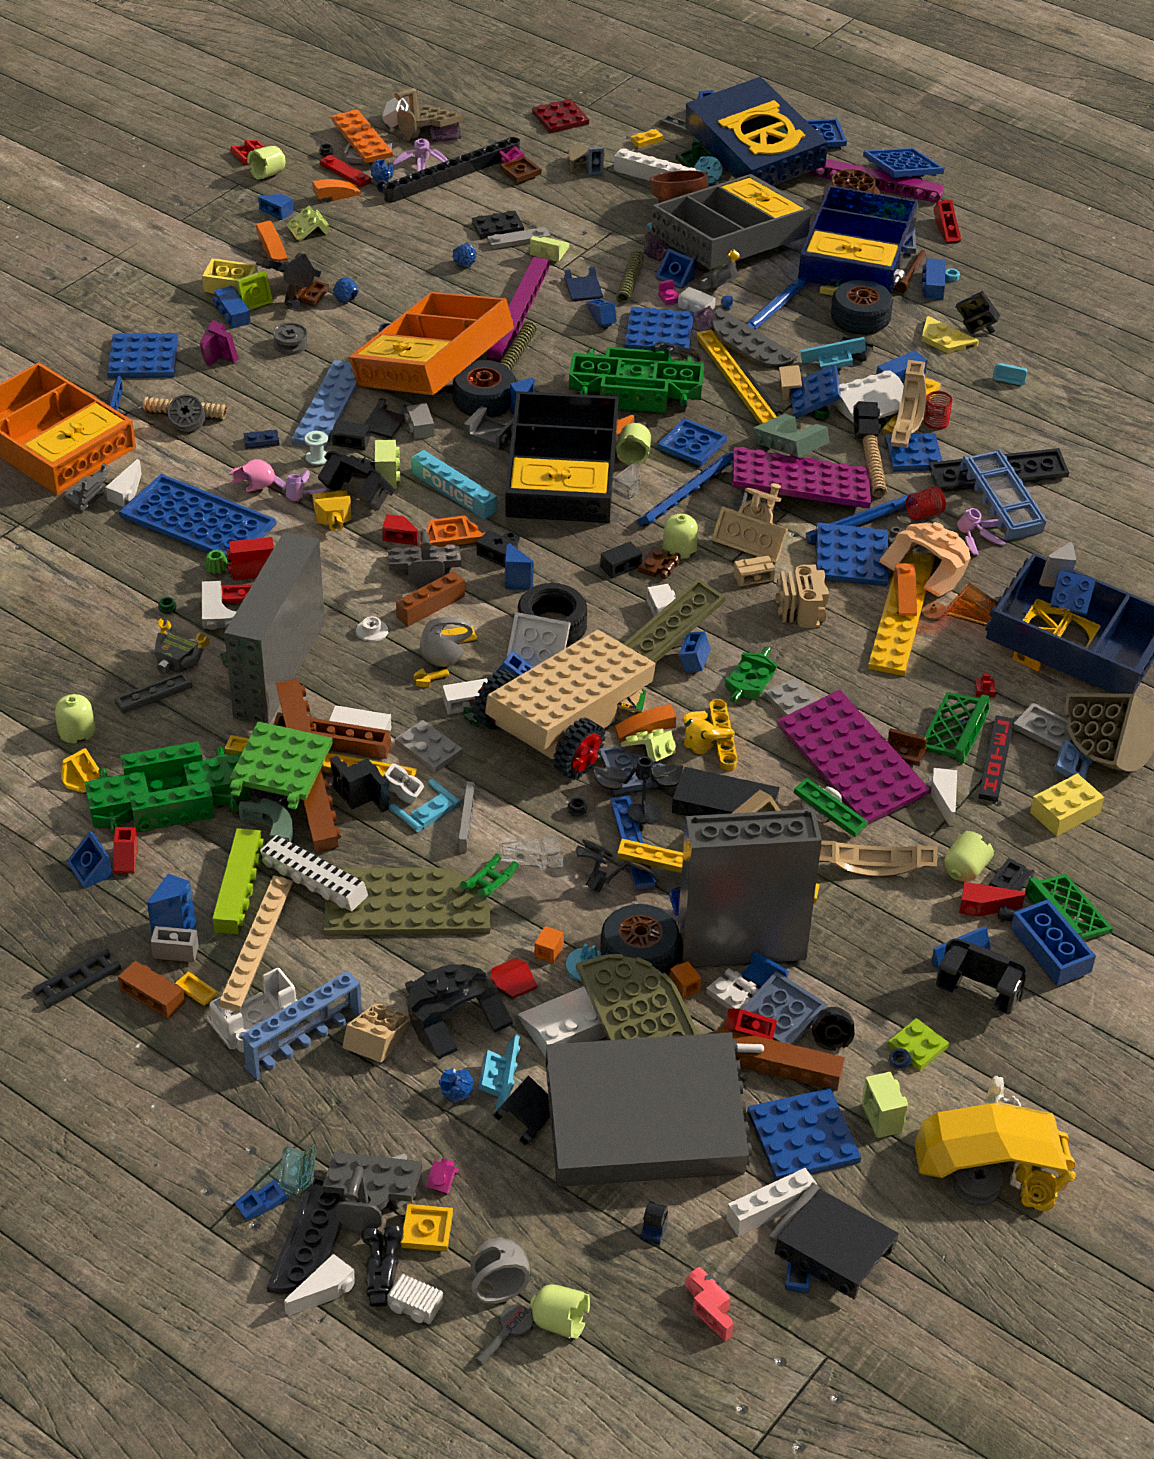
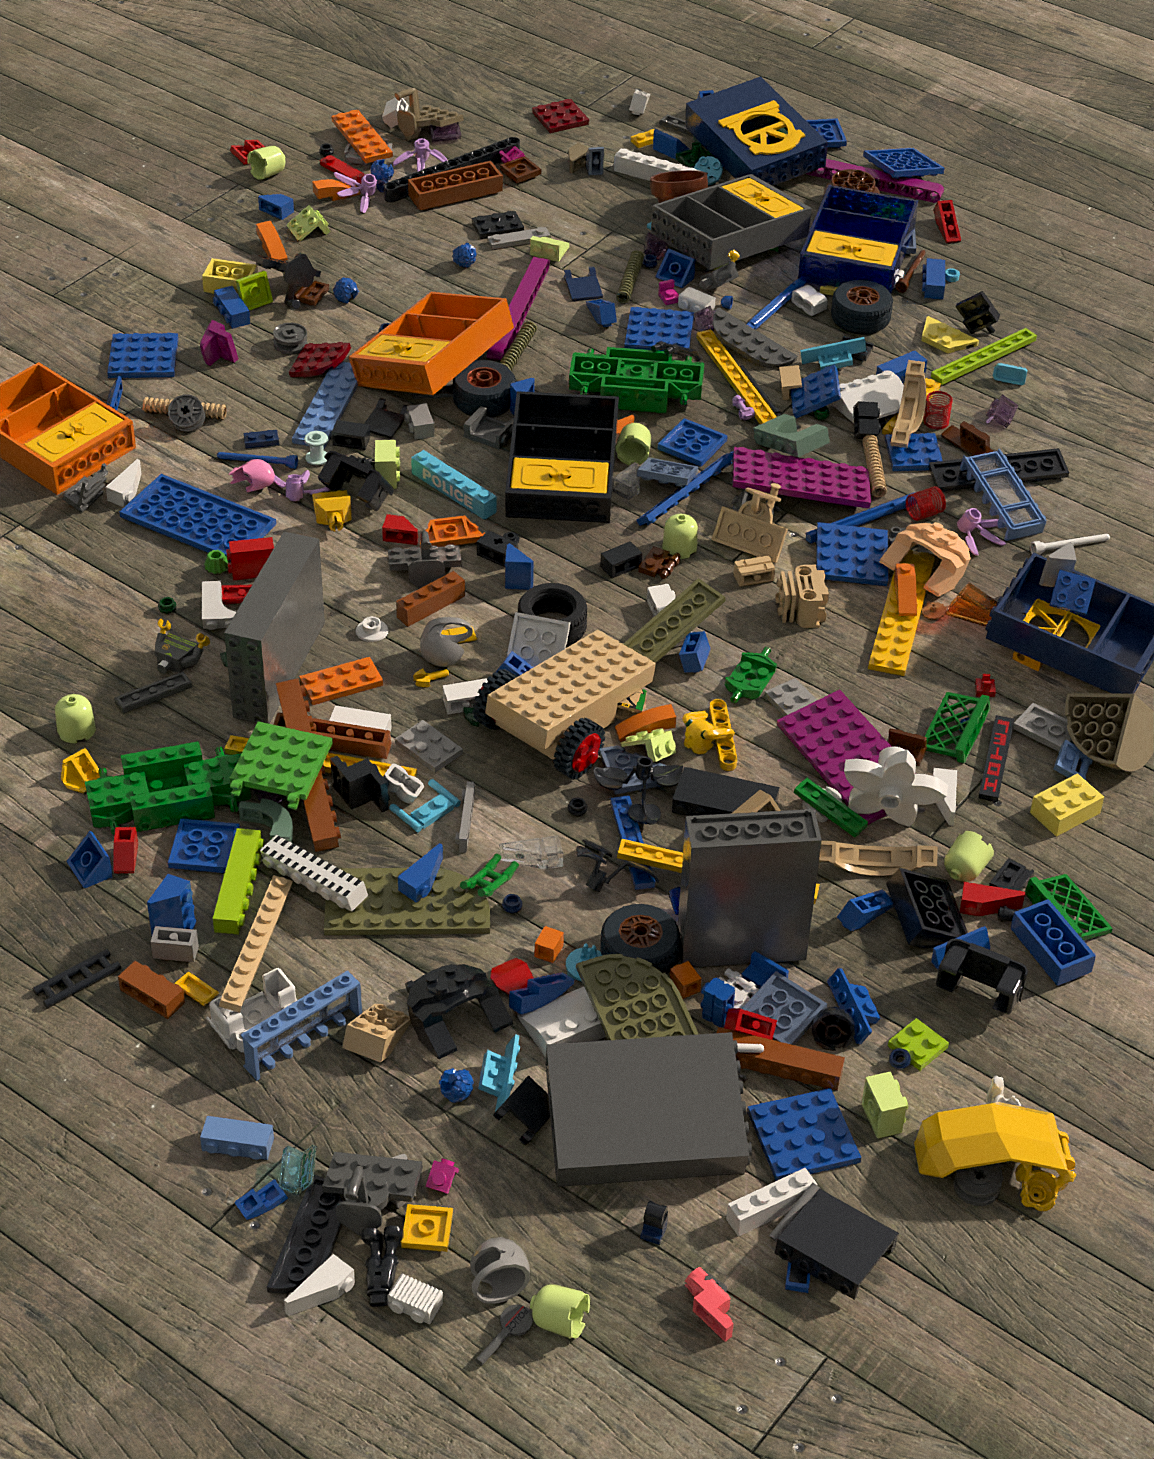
none -> blue plate [168,819,240,873]
none -> medium blue brick [200,1116,274,1160]
none -> blue piece [217,452,298,469]
none -> dark red plate [289,342,351,377]
none -> orange plate [299,657,383,705]
none -> lavender plant [334,172,377,213]
none -> blue slope [398,843,443,903]
none -> dark orange brick [408,161,503,210]
none -> dark blue plate [502,894,522,913]
none -> blue slope [509,972,574,1014]
none -> white slope [629,90,650,115]
none -> sand blue plate [637,458,698,487]
none -> dark blue plate [642,254,658,268]
none -> blue slope [653,128,690,160]
none -> blue brick [700,977,735,1028]
none -> lavender bar [732,395,755,420]
none -> white brick [792,285,828,316]
none -> blue bracket [827,968,881,1045]
none -> blue slope [837,889,894,931]
none -> white plant [844,747,948,827]
none -> black slope [886,868,968,948]
none -> lime plate [931,328,1037,385]
none -> reddish brown bracket [941,421,994,456]
none -> clear purple bracket [985,394,1019,428]
none -> white piece [1030,534,1110,555]

